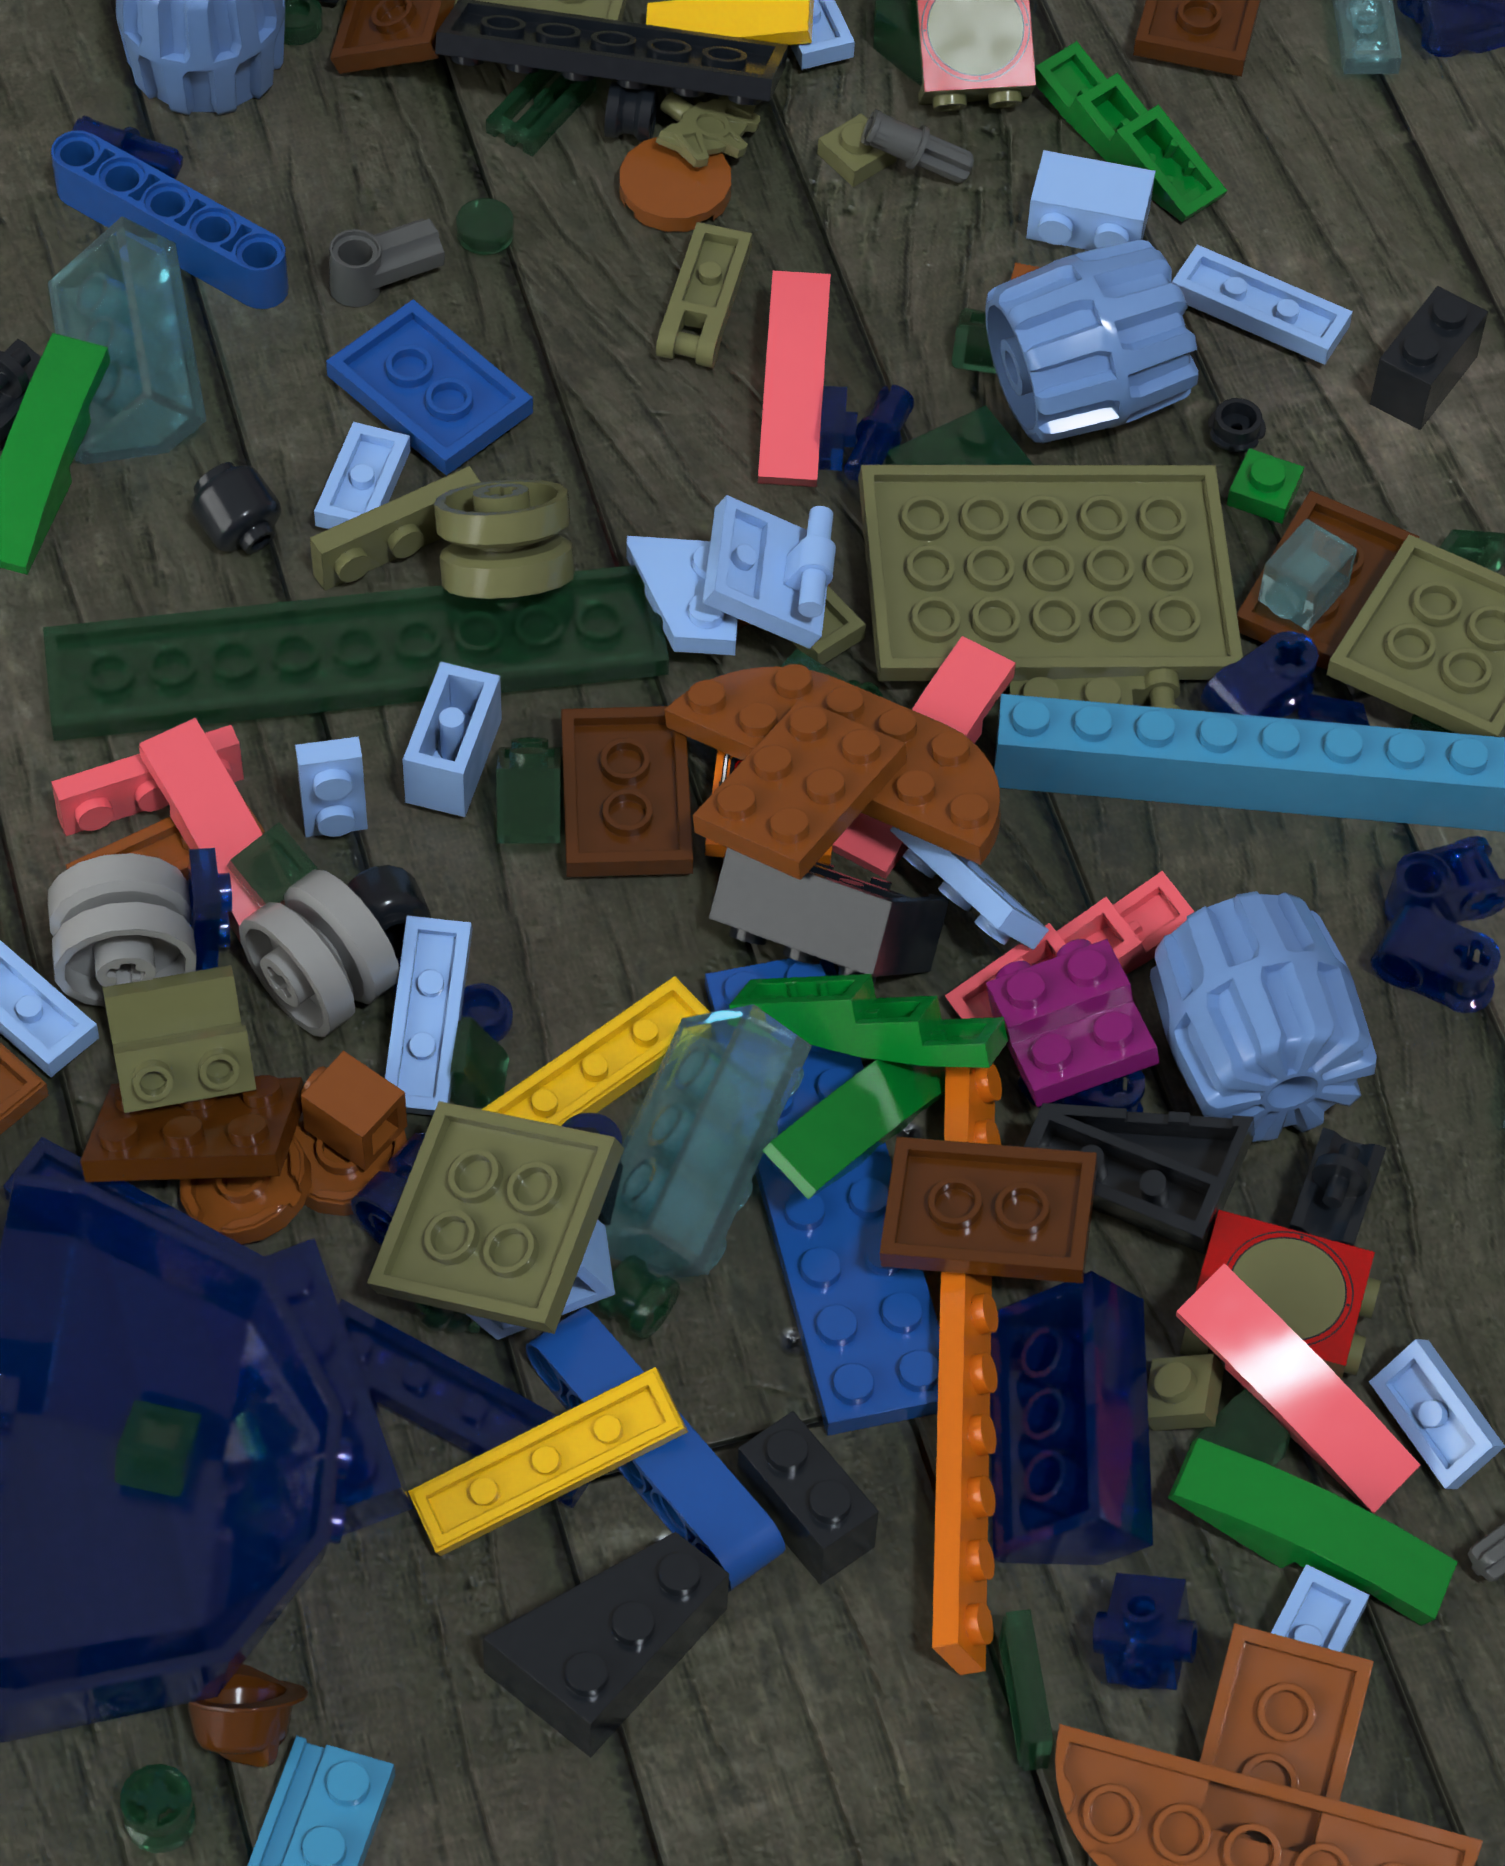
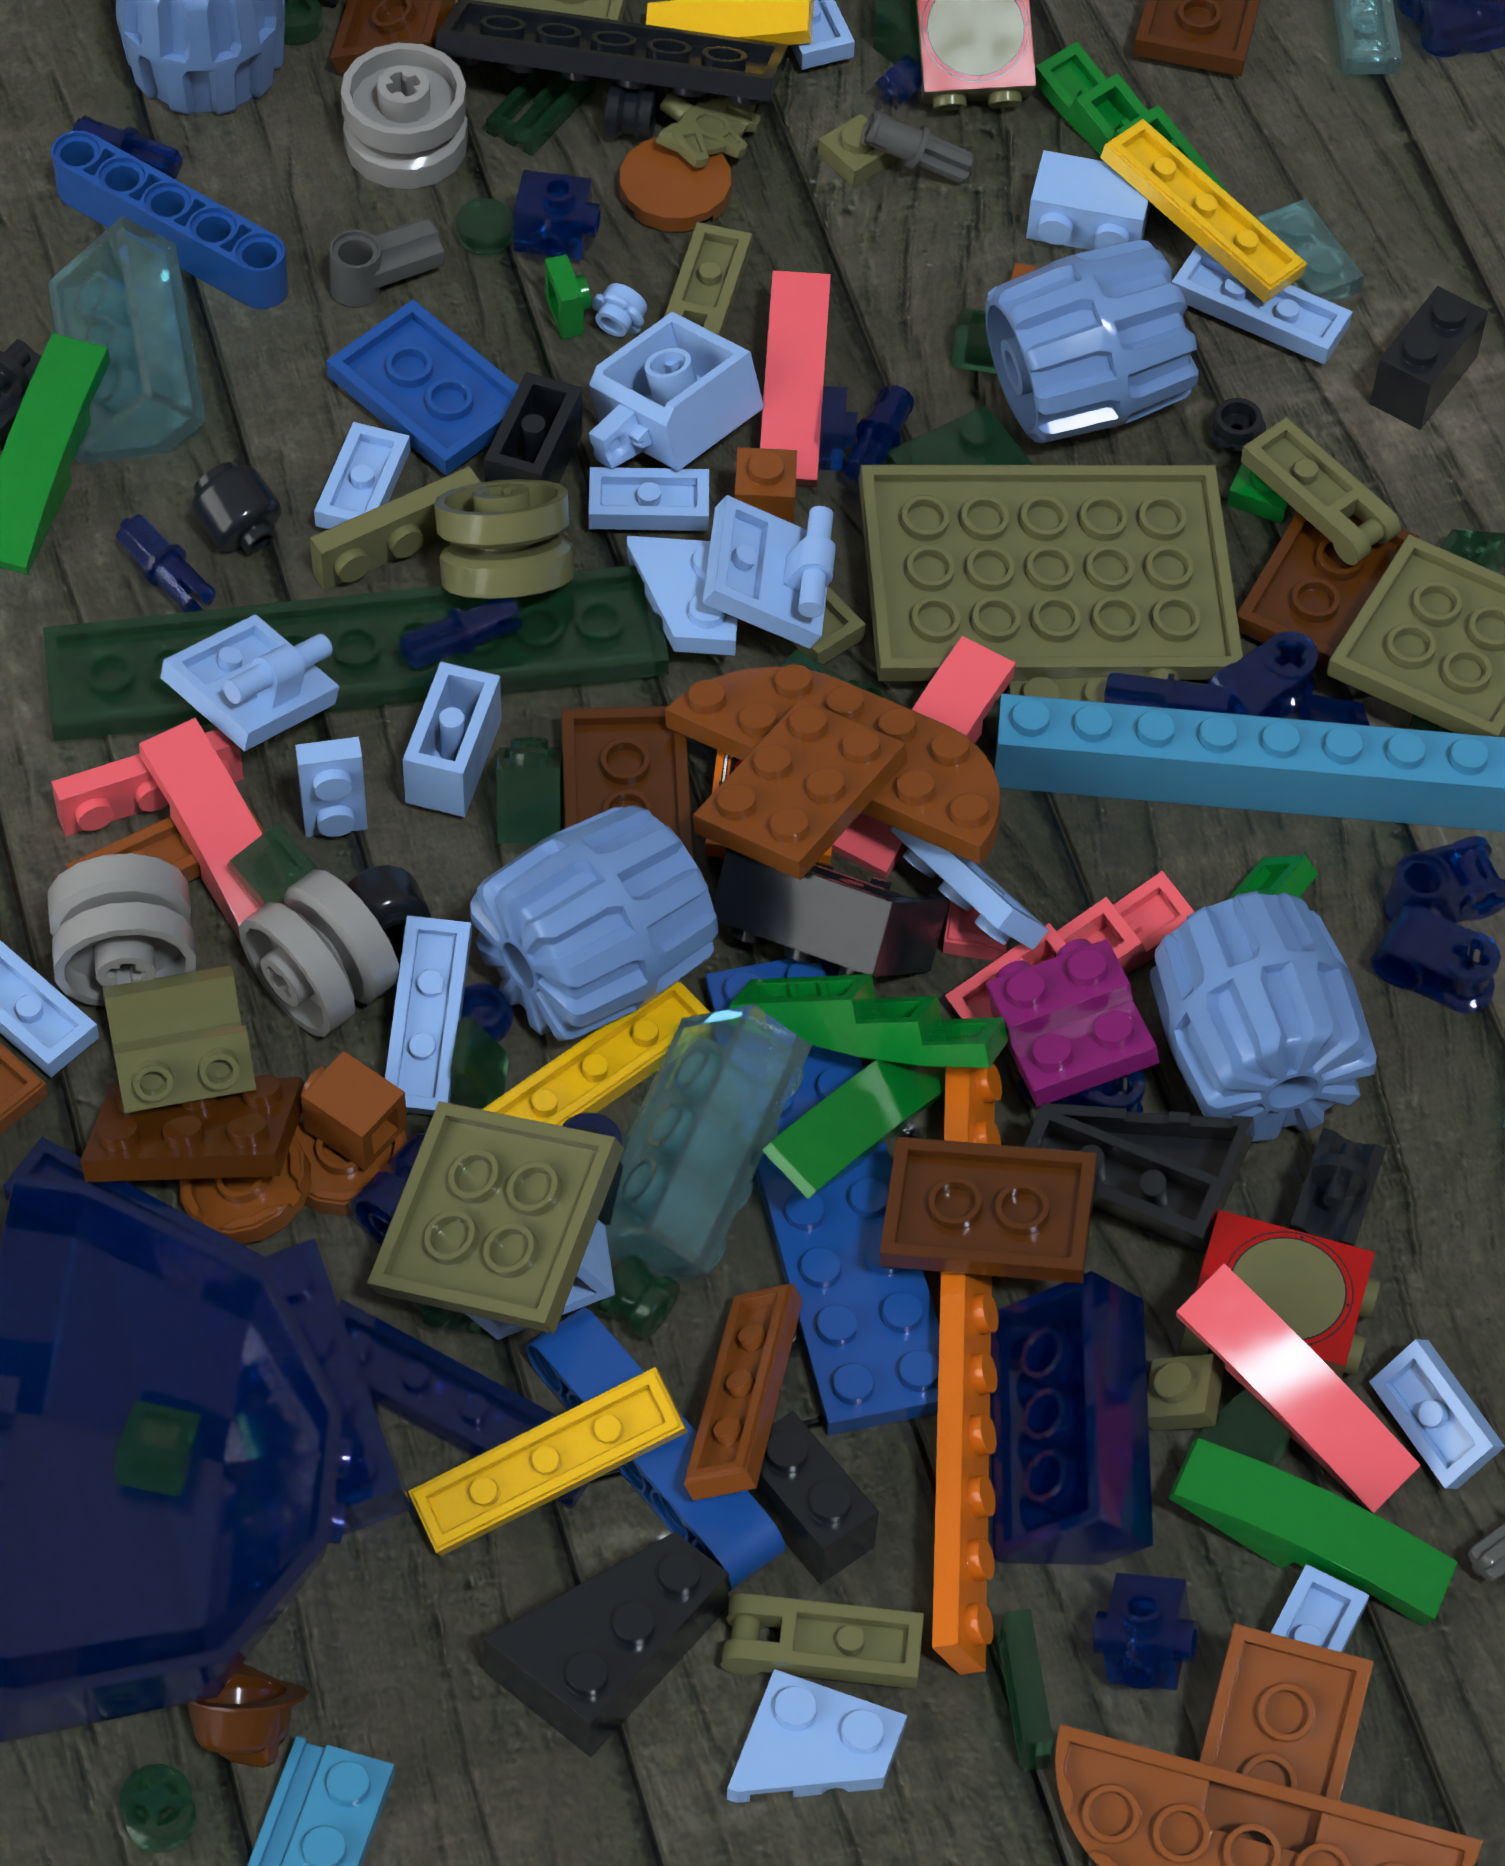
clear blue plate [188,848,232,971] -> none
clear light blue brick [1258,518,1357,631] -> none
none -> clear blue axle [116,514,216,617]
none -> light blue plate [160,614,340,752]
none -> light grey wheel [341,42,468,189]
none -> clear blue axle [399,598,522,668]
none -> medium blue wheel [470,805,719,1041]
none -> black brick [484,372,583,484]
none -> clear blue brick [513,170,601,260]
none -> green plate [545,254,592,340]
none -> light blue hinge [589,312,764,471]
none -> light blue plate [589,467,709,531]
none -> light blue plate [592,283,647,337]
none -> dark orange tile [683,1283,803,1501]
none -> olive plate [721,1593,924,1689]
none -> light blue wing [727,1669,907,1803]
none -> dark orange brick [735,447,797,524]
none -> clear blue plate [874,53,922,105]
none -> coral tile [942,900,1007,961]
none -> yellow tile [1100,119,1308,303]
none -> clear blue axle [1104,672,1230,713]
none -> green plate [1228,855,1318,899]
none -> olive plate [1241,417,1401,565]
none -> clear light blue plate [1257,198,1364,302]

